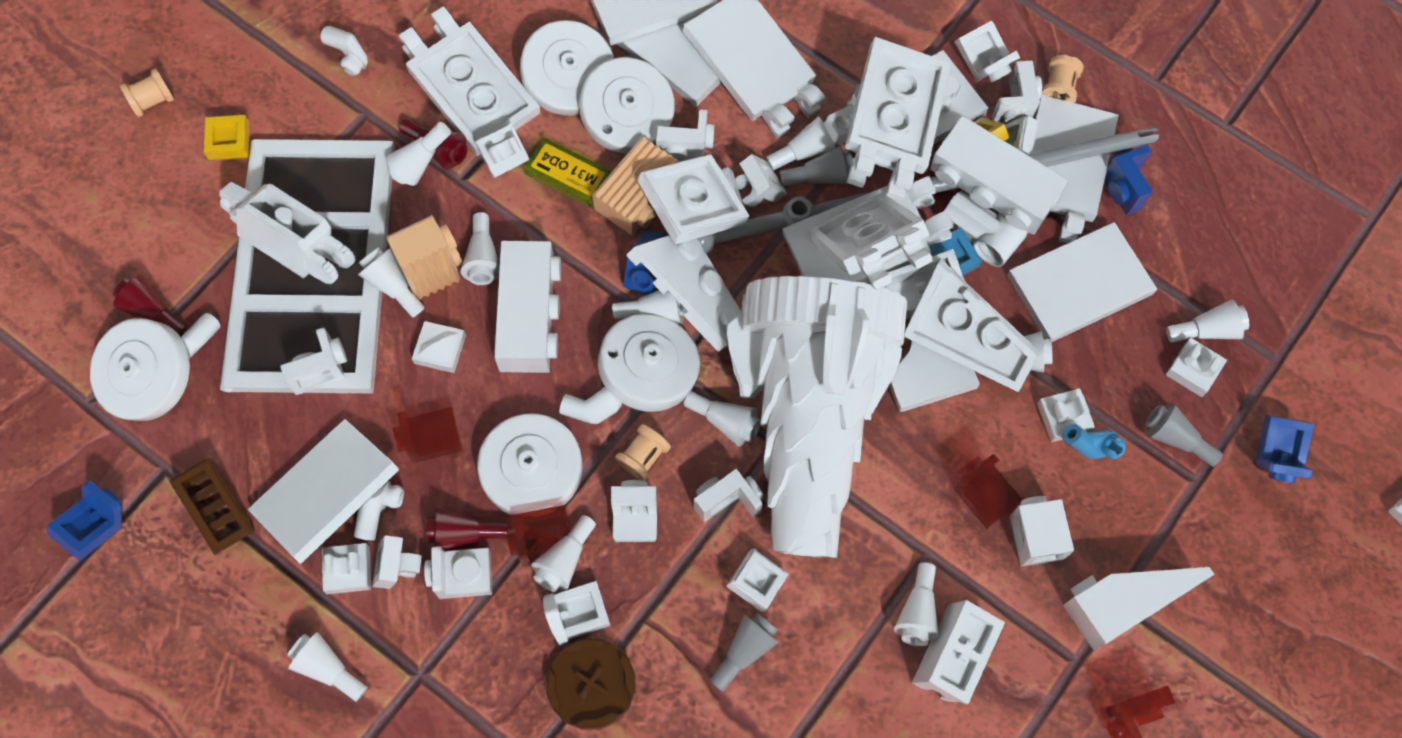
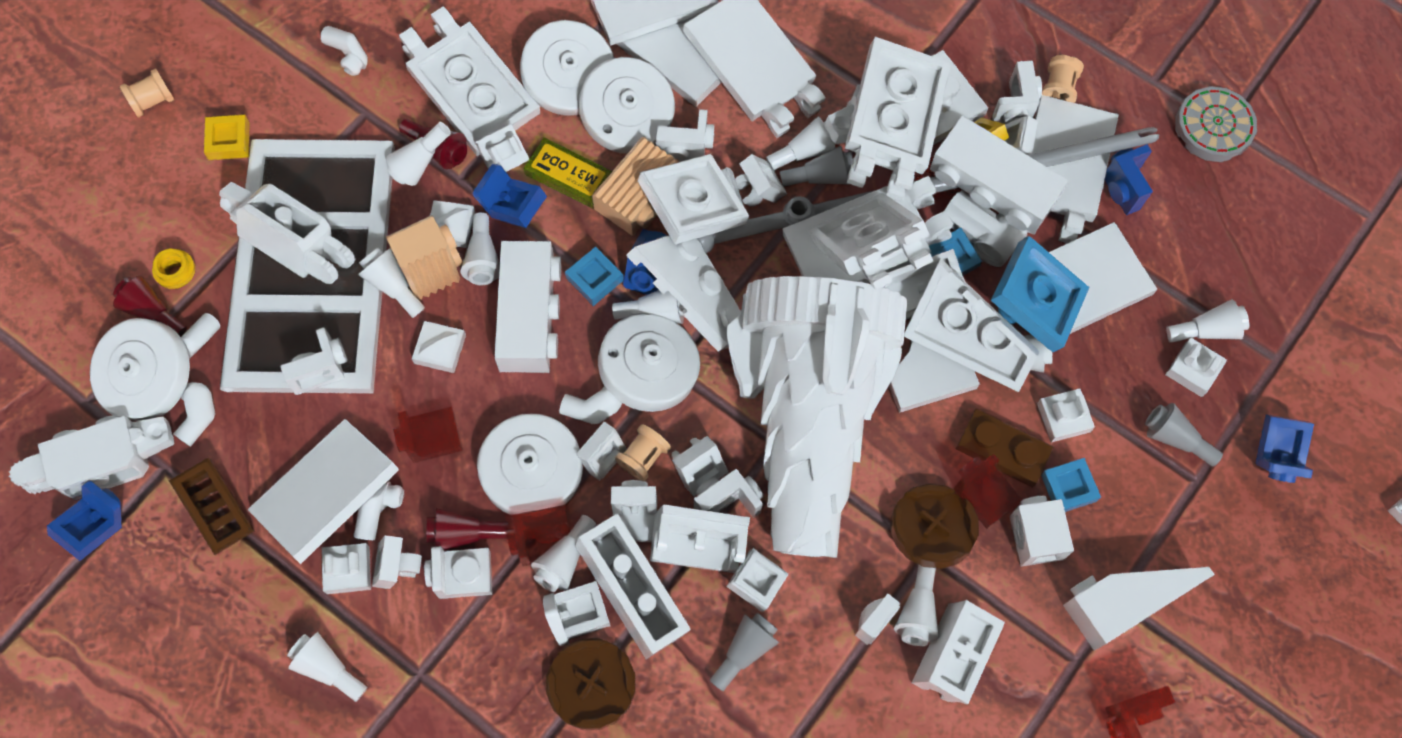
white cone [684,391,761,447] -> none
white bracket [955,21,1020,83] -> none
dark azure arm [1062,424,1126,459] -> none
none -> white hinge [8,415,174,500]
none -> yellow plate [152,248,196,289]
none -> white arm [173,382,215,447]
none -> white tile [430,200,475,248]
none -> blue bracket [473,164,547,228]
none -> dark azure plate [565,247,624,306]
none -> white brick [575,513,691,660]
none -> white tile [576,422,627,481]
none -> white hinge [650,504,750,573]
none -> white tile [672,436,728,496]
none -> white tile [855,594,900,645]
none -> reddish brown tile [890,484,979,569]
none -> reddish brown plate [956,409,1054,488]
none -> dark azure tile [991,236,1089,352]
none -> dark azure plate [1041,458,1102,512]
none -> light grey tile [1175,86,1257,162]

